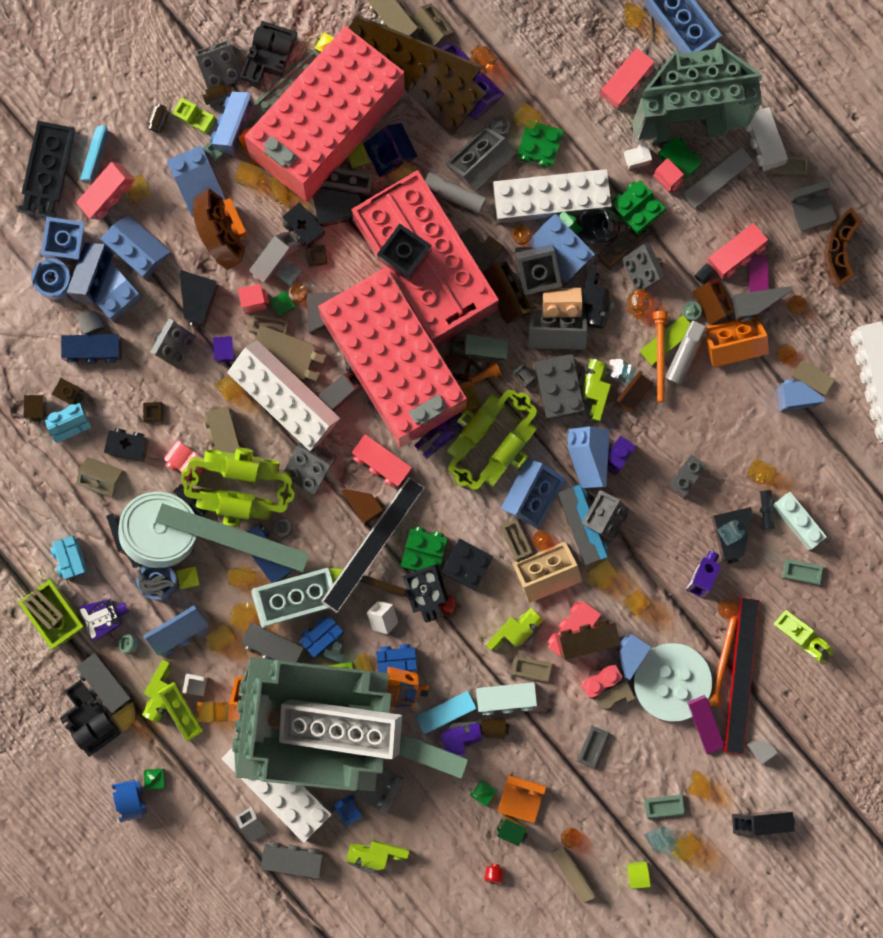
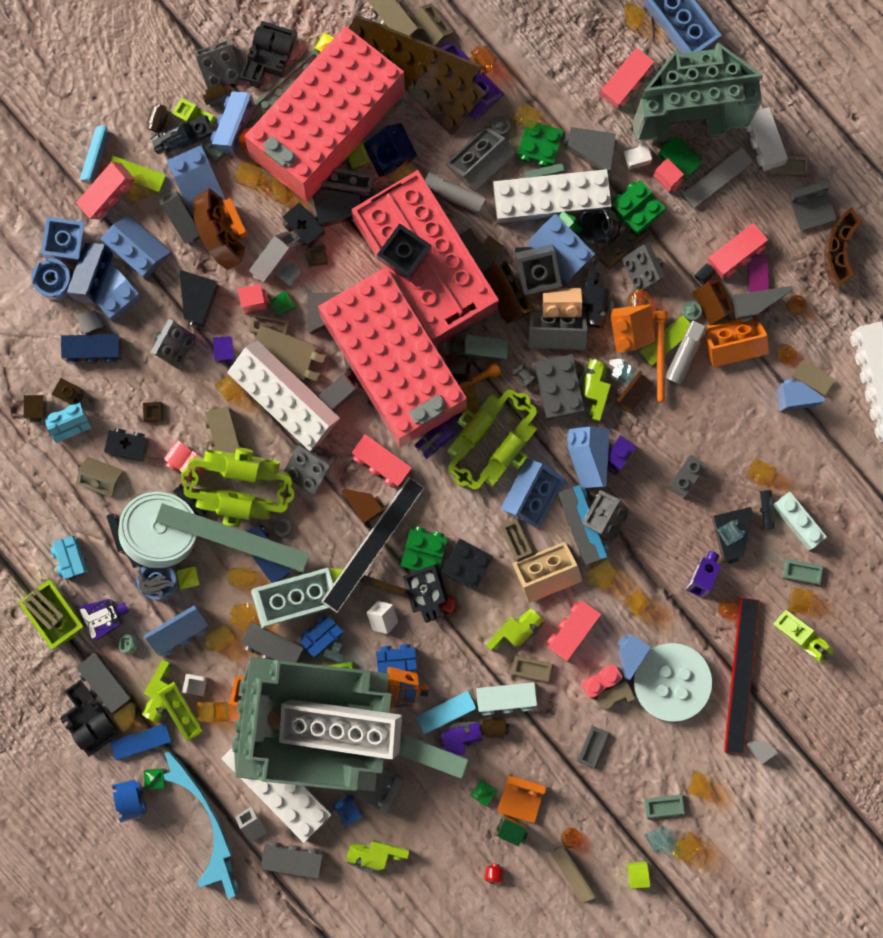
black hinge [18,121,76,218] -> none
clear orange tile [288,283,308,303] -> none
clear yellow brick [353,652,378,672] -> none
clear orange tile [512,225,532,245] -> none
clear orange tile [532,530,551,550] -> none
dark brown brick [556,619,621,660] -> none
magenta tile [687,695,724,754] -> none
orange piece [708,616,738,708] -> none
black slope [732,811,795,836] -> none
none -> lime tile [110,156,167,193]
none -> blue tile [110,723,172,760]
none -> black plate [150,115,214,155]
none -> dark grey slope [158,190,199,244]
none -> medium azure slope [163,751,239,898]
none -> sand green tile [525,164,564,178]
none -> dark grey slope [564,127,616,175]
none -> orange slope [611,304,656,353]
none -> clear yellow brick [787,588,813,614]

